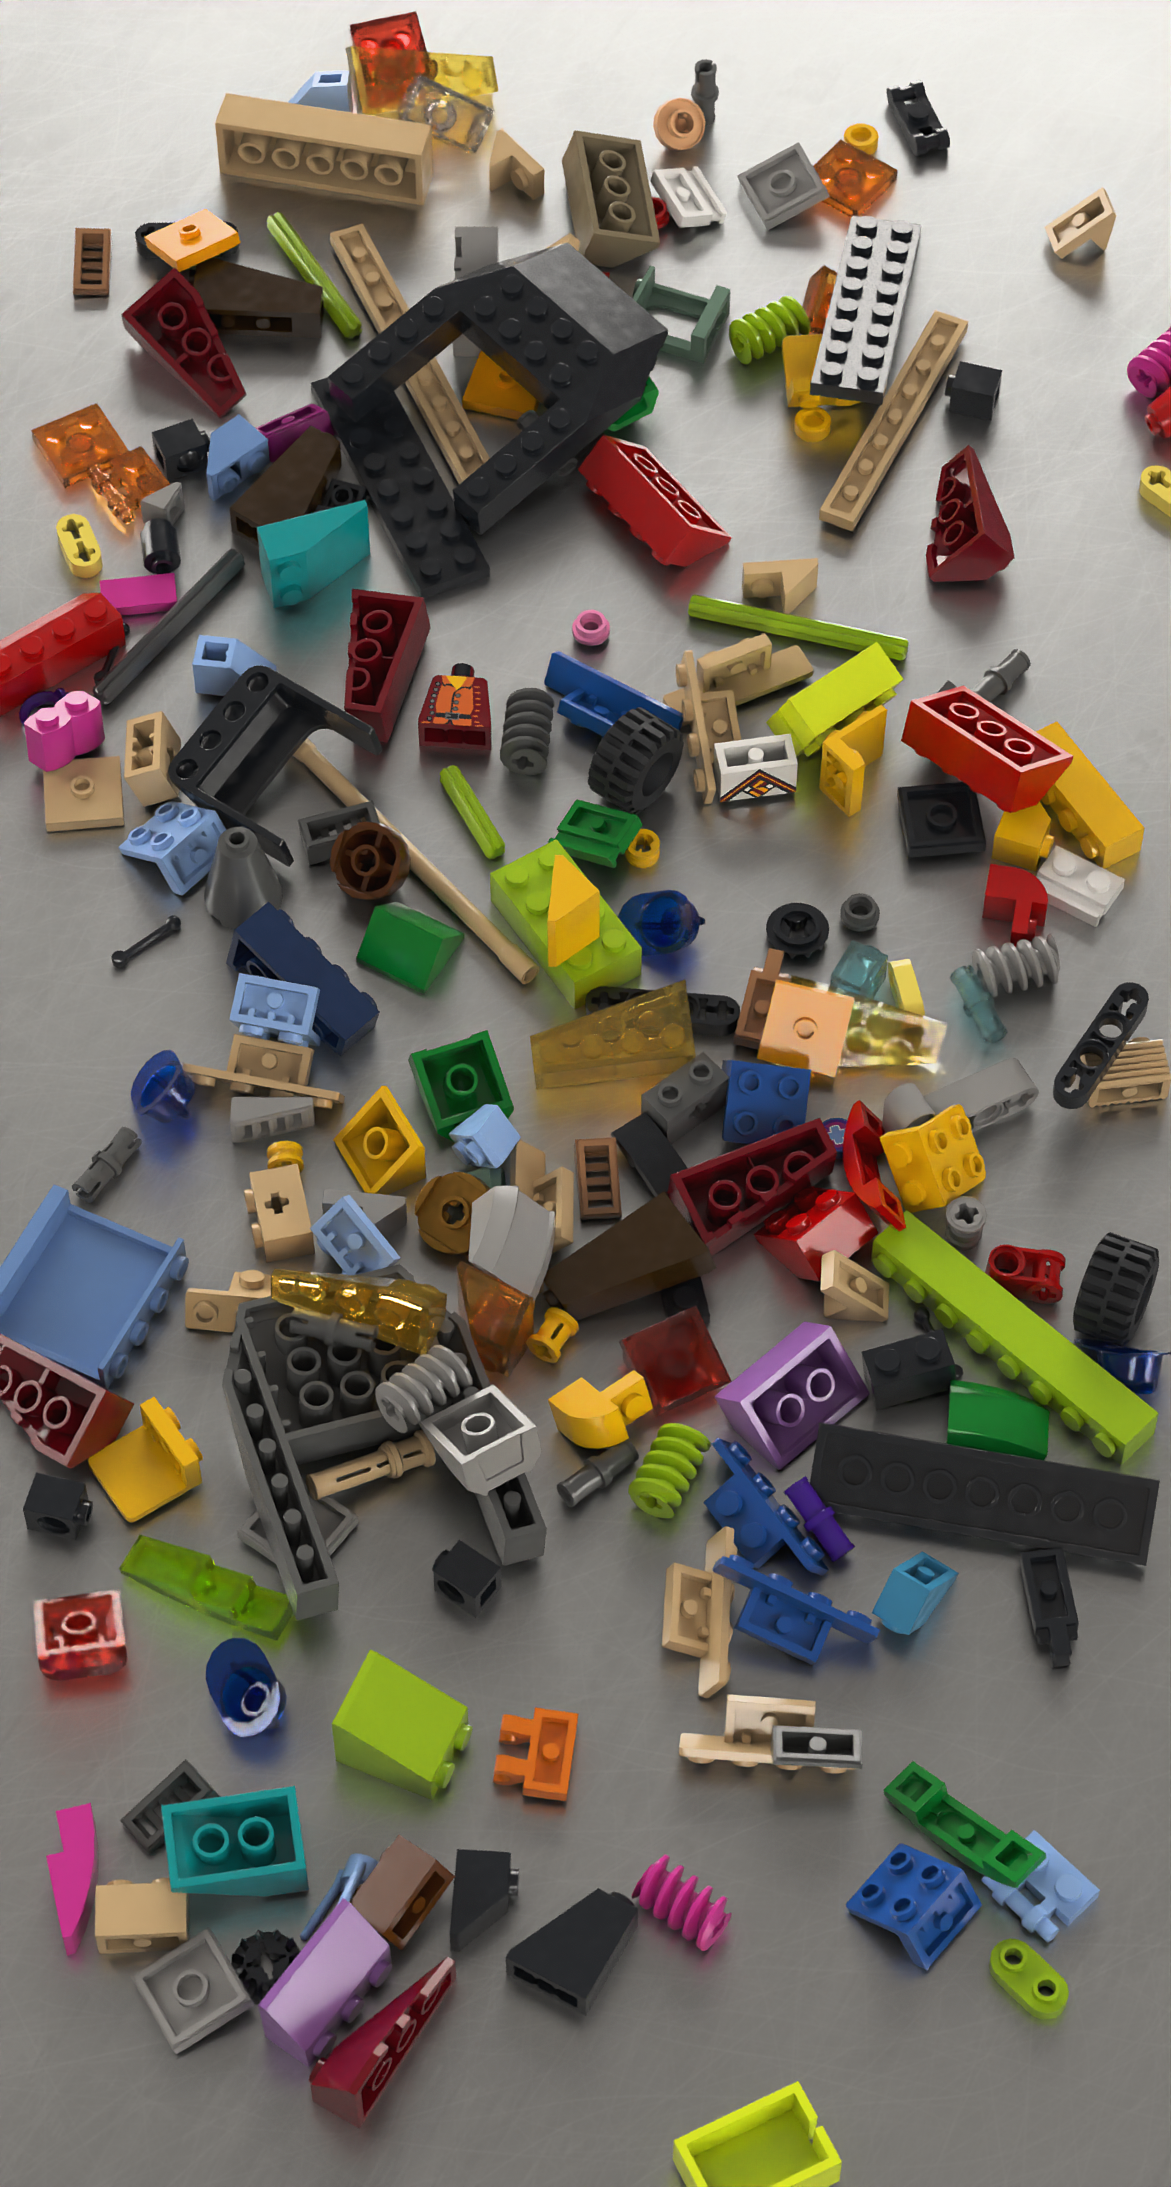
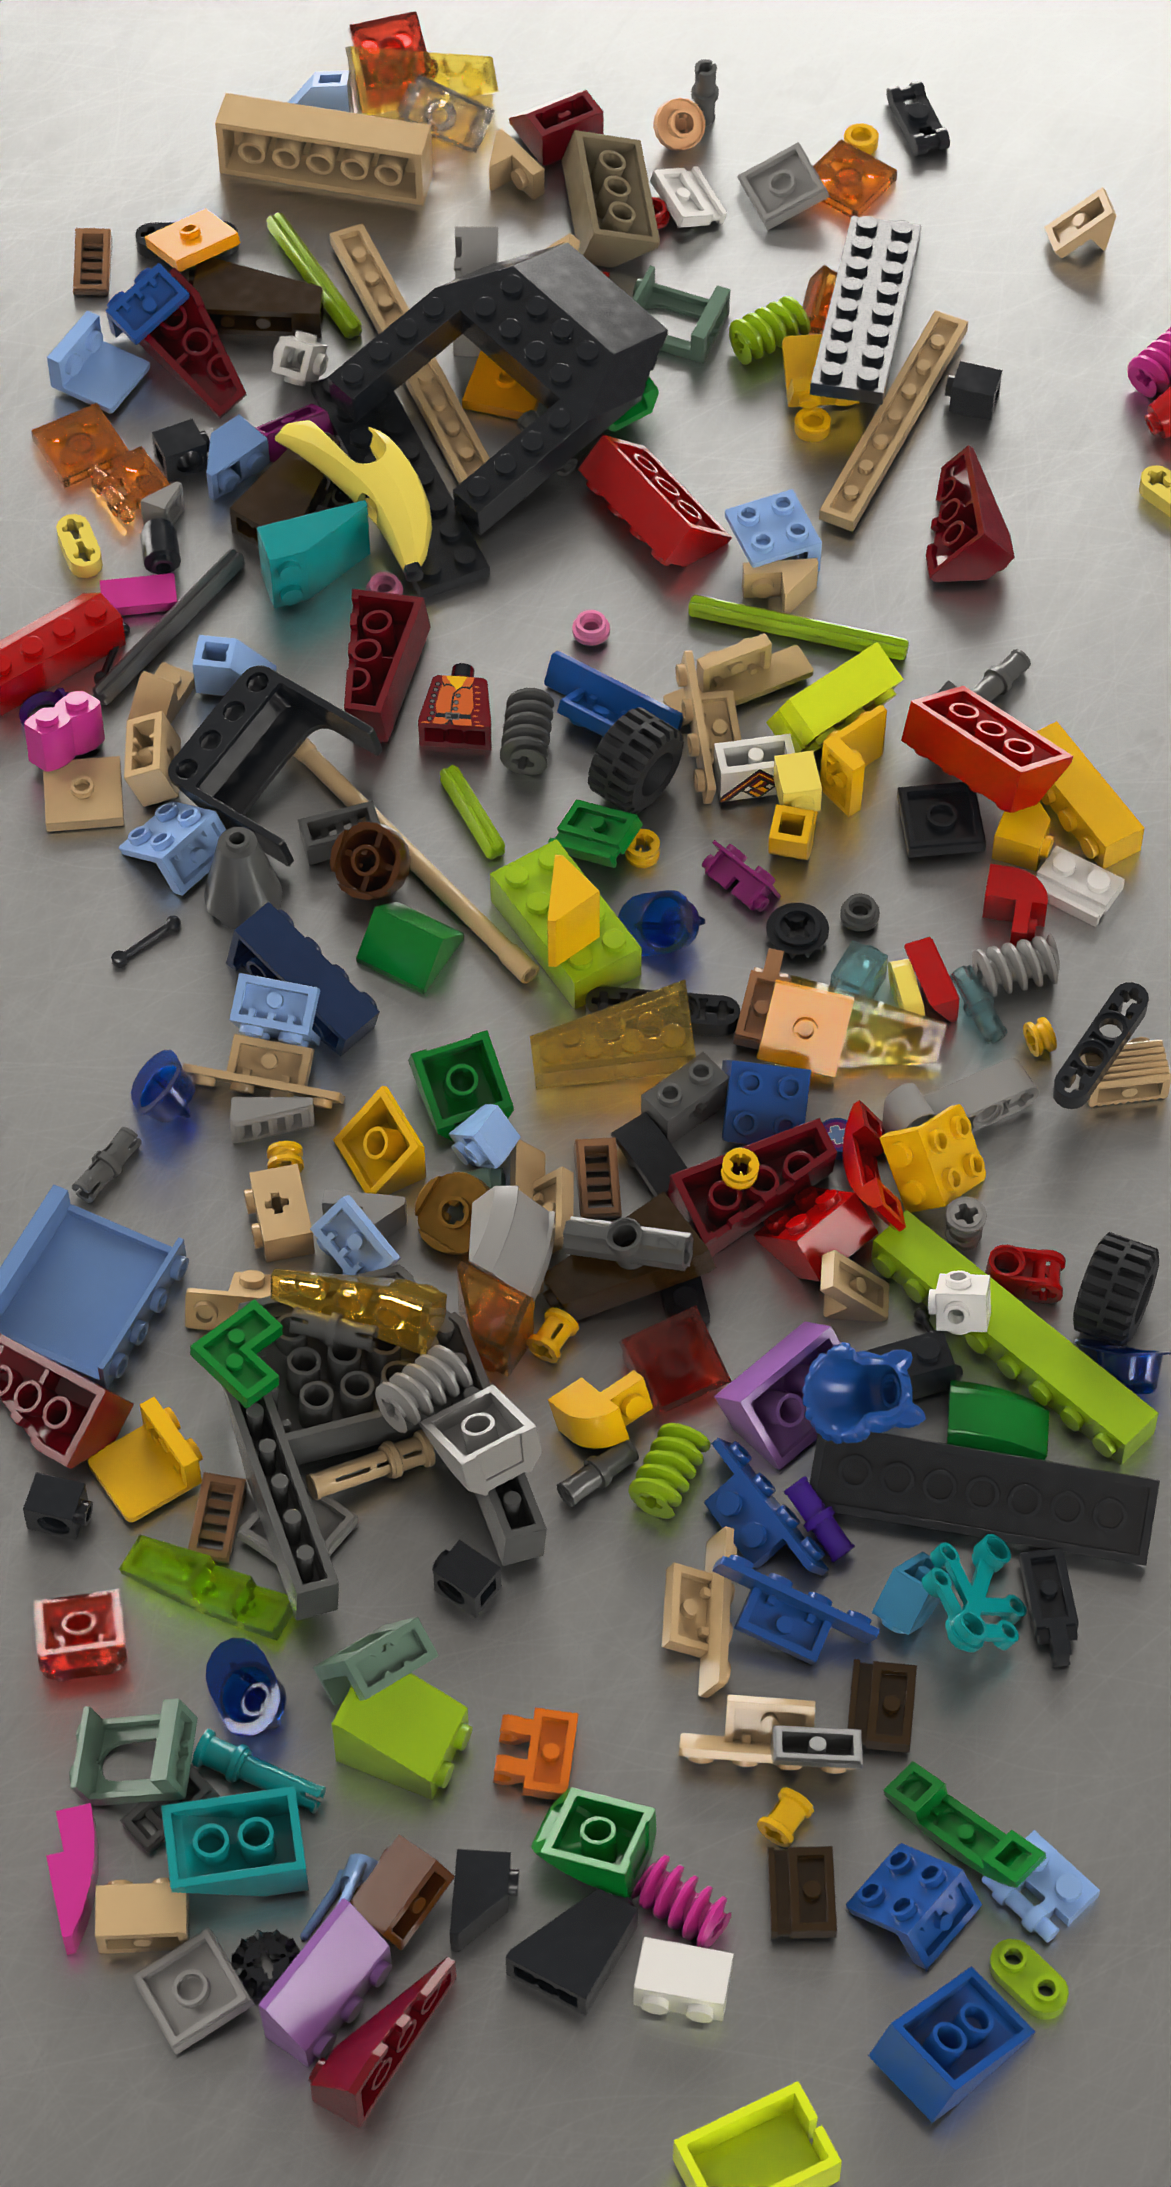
none -> light blue bracket [47,310,150,413]
none -> sand green panel [69,1698,198,1806]
none -> blue bracket [106,263,190,345]
none -> tan slope [128,662,195,724]
none -> medium nougat slope [187,1472,248,1564]
none -> green plate [190,1299,283,1409]
none -> teal pin [192,1729,326,1813]
none -> white brick [271,331,328,386]
none -> light yellow piece [275,421,432,582]
none -> sand green panel [313,1617,439,1706]
none -> bright pink plate [366,572,403,595]
none -> dark red slope [509,90,604,167]
none -> green slope [531,1787,657,1898]
none -> dark grey piece [562,1216,693,1271]
none -> white brick [633,1937,734,2023]
none -> magenta hinge [702,840,781,912]
none -> yellow bush [721,1148,759,1190]
none -> light blue bracket [725,489,822,572]
none -> yellow bush [757,1787,814,1848]
none -> dark brown plate [767,1846,837,1939]
none -> yellow brick [768,804,819,861]
none -> light yellow brick [773,750,822,811]
none -> blue hair [802,1342,926,1444]
none -> dark brown plate [847,1659,917,1753]
none -> blue slope [868,1966,1036,2123]
none -> red slope [904,937,960,1023]
none -> teal plant [922,1534,1027,1653]
none -> white brick [928,1271,991,1335]
none -> yellow bush [1023,1017,1057,1057]

